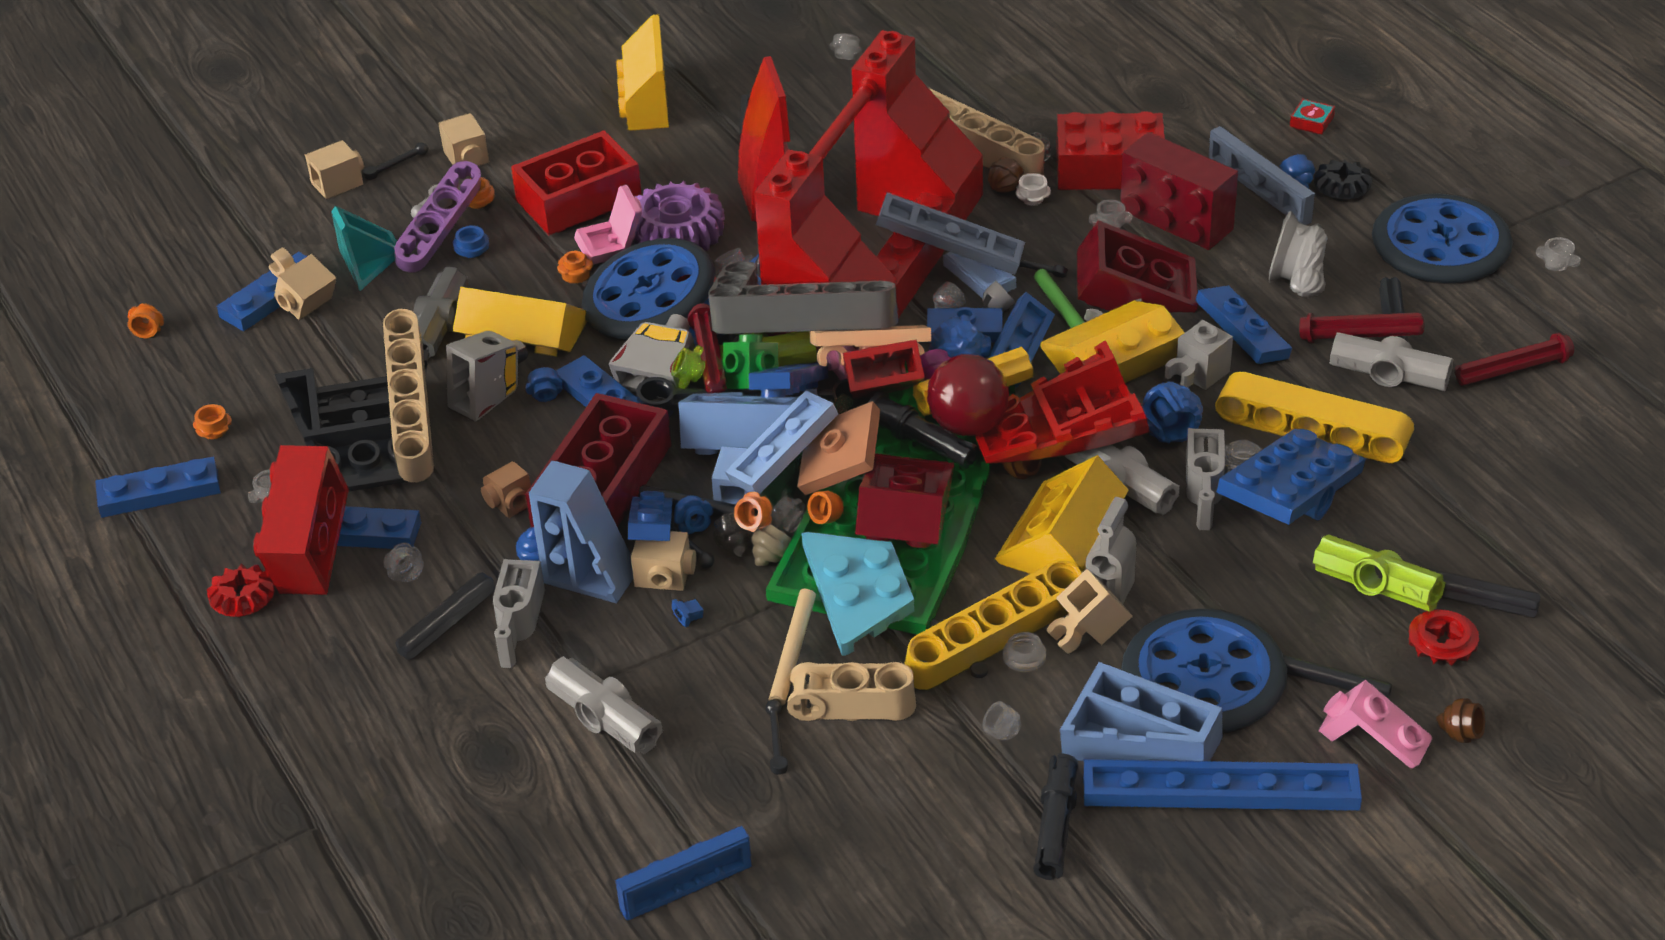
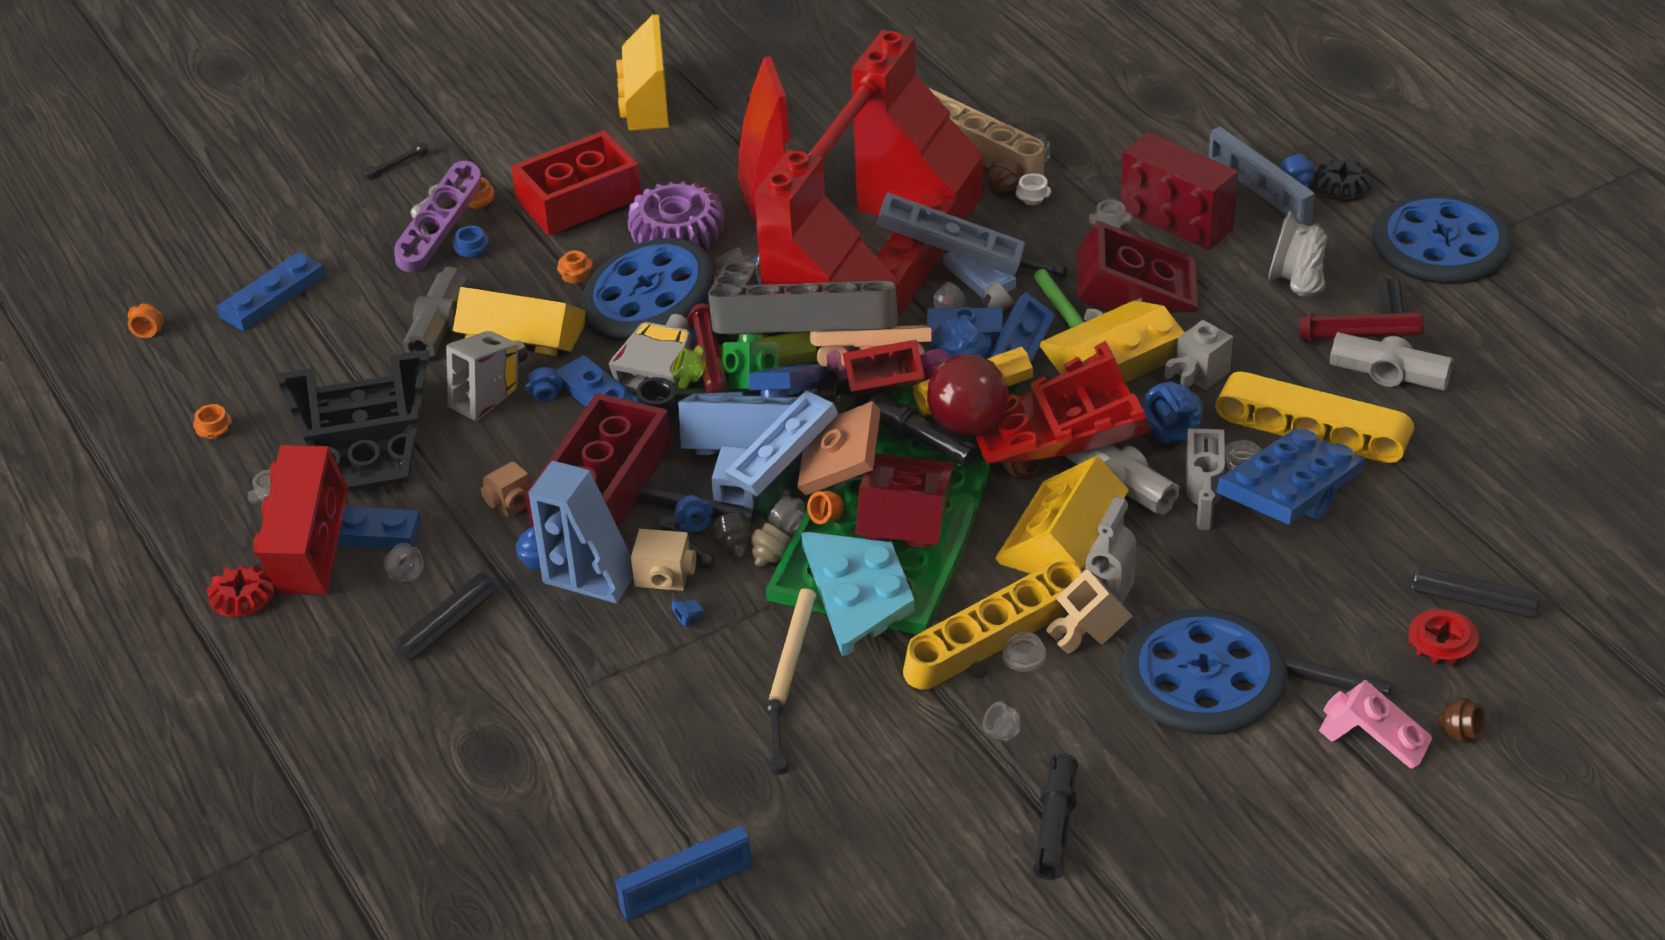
blue plate [95,456,221,518] -> none
tan brick [268,248,336,320] -> none
tan brick [305,140,364,199] -> none
teal slope [331,206,397,291] -> none
tan beam [383,309,434,482] -> none
tan brick [439,113,489,166] -> none
light grey piece [493,559,545,668] -> none
light grey piece [545,656,663,755] -> none
bright pink bracket [574,185,642,265] -> none
blue plate [628,491,673,541] -> none
orange plate [734,492,773,532] -> none
tan piece [787,662,916,721] -> none
clear plate [829,34,862,60] -> none
red brick [1056,111,1165,190] -> none
medium blue wedge [1060,662,1223,761] -> none
blue plate [1083,760,1362,810] -> none
blue plate [1195,285,1292,364] -> none
red tile [1290,99,1335,135] -> none
lime piece [1313,535,1445,612] -> none
dark red axle [1454,333,1574,386] -> none
clear plate [1536,237,1581,271] -> none

